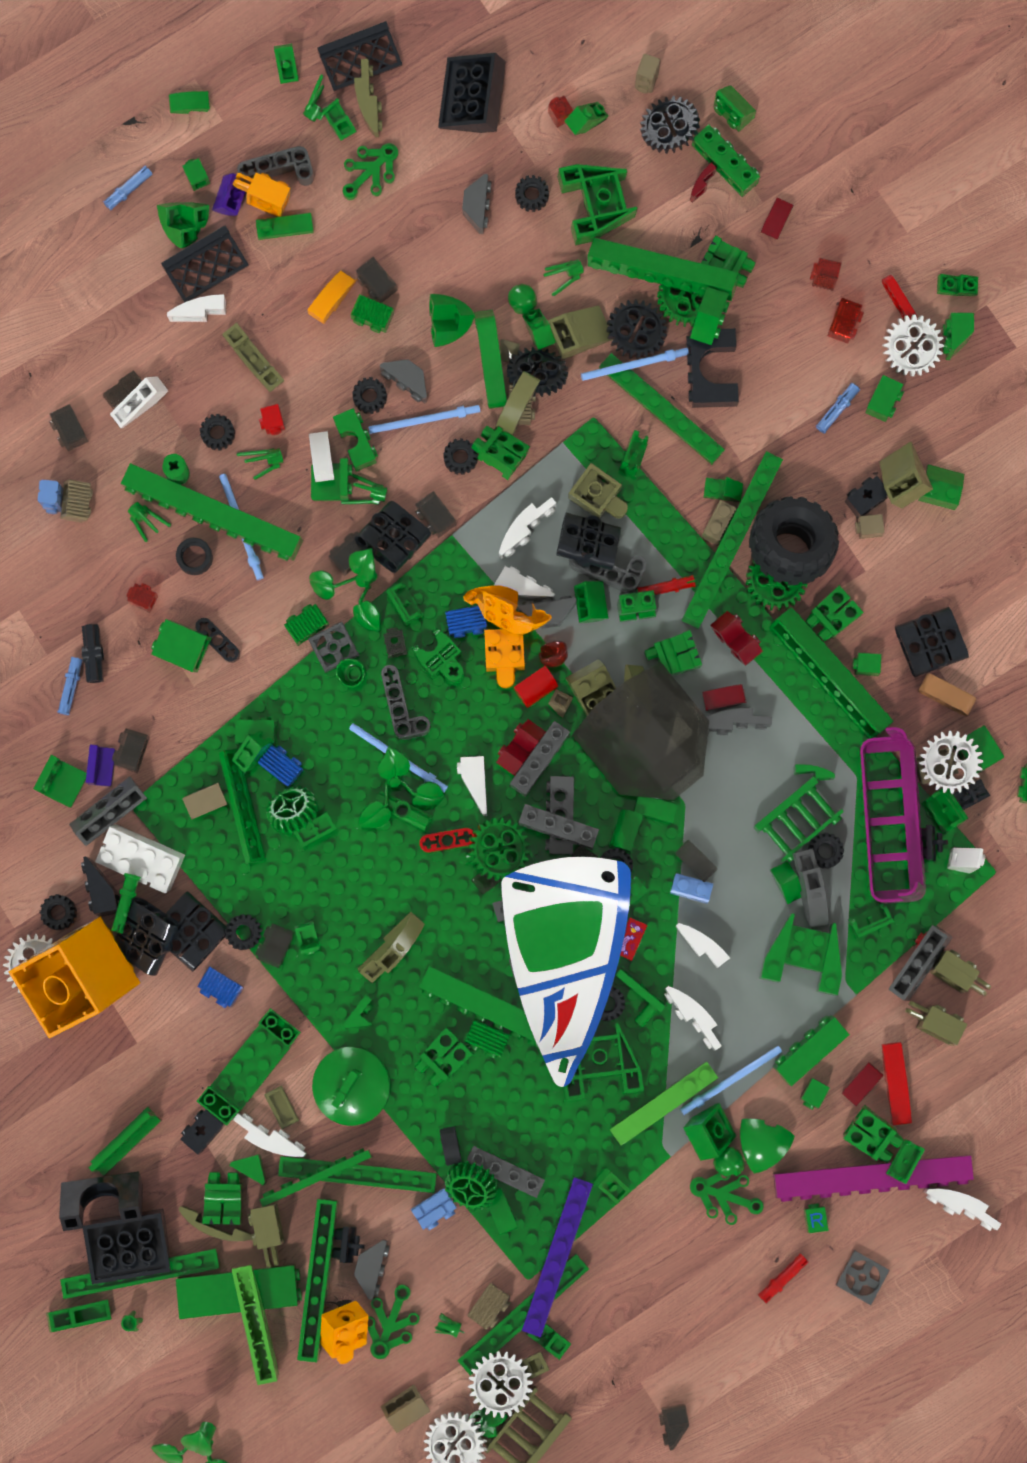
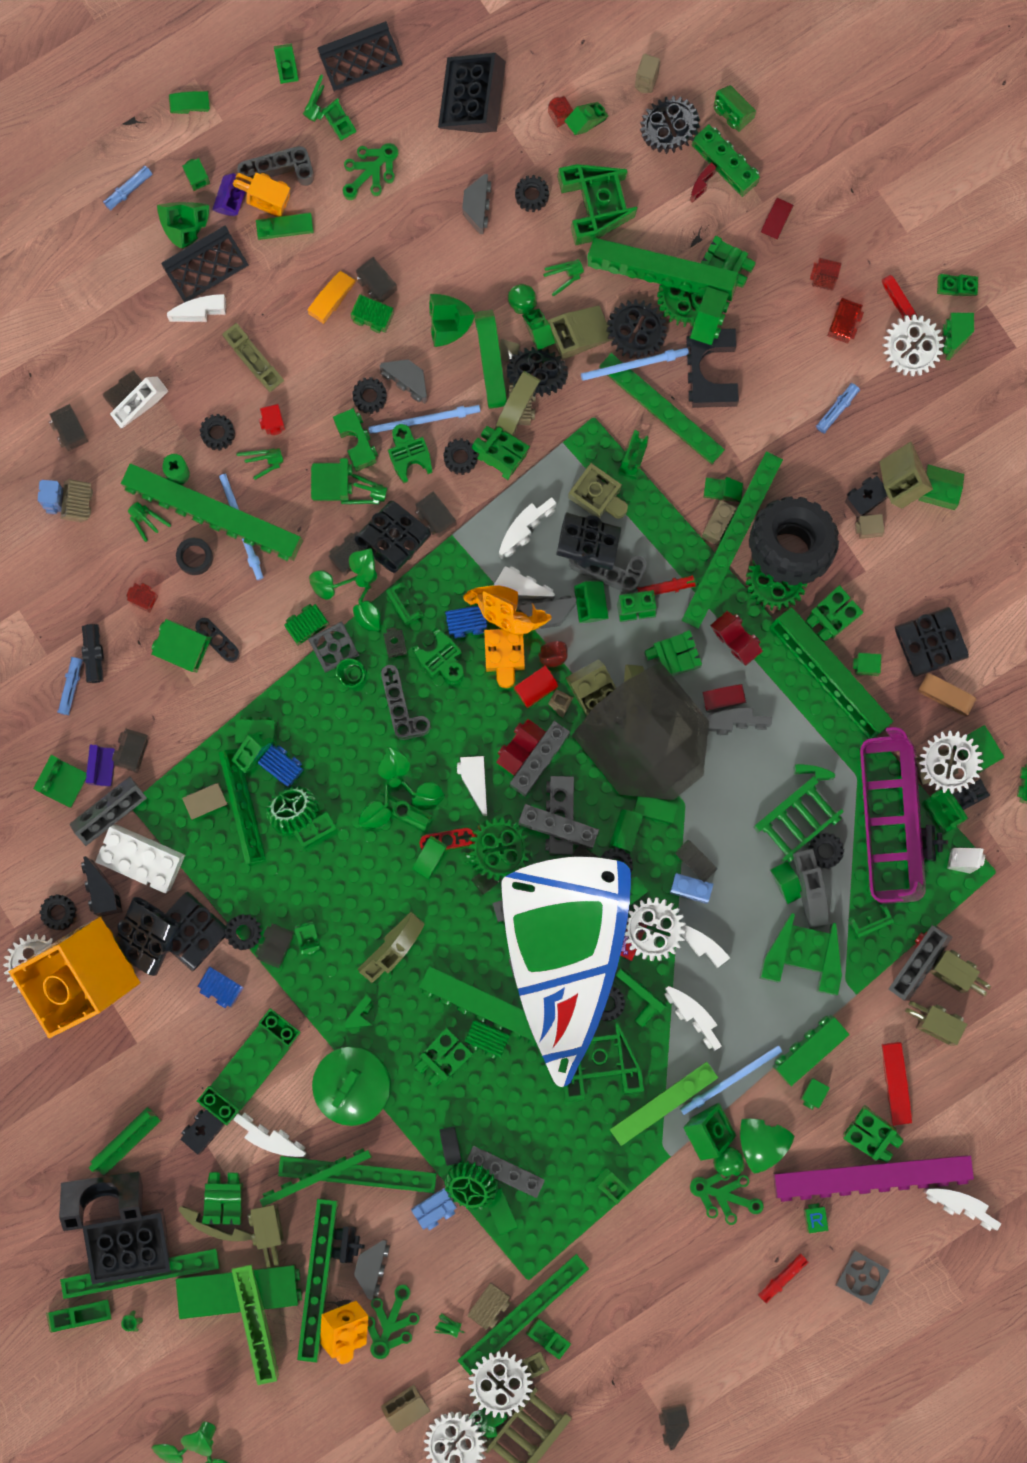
green pin [111,873,141,934] -> none
green slope [229,1154,267,1185] -> none
olive tile [264,1085,300,1130] -> none
white slope [309,431,334,482] -> none
light blue bar [349,723,448,793] -> none
olive slope [354,59,382,137] -> none
dark purple brick [522,1177,593,1338] -> none
dark red slope [842,1062,884,1106] -> none
green brick [865,375,905,422] -> none
green hinge [886,1139,925,1184] -> none
none -> green piece [388,424,433,484]
none -> green slope [412,836,447,879]
none -> white gear [625,898,687,961]

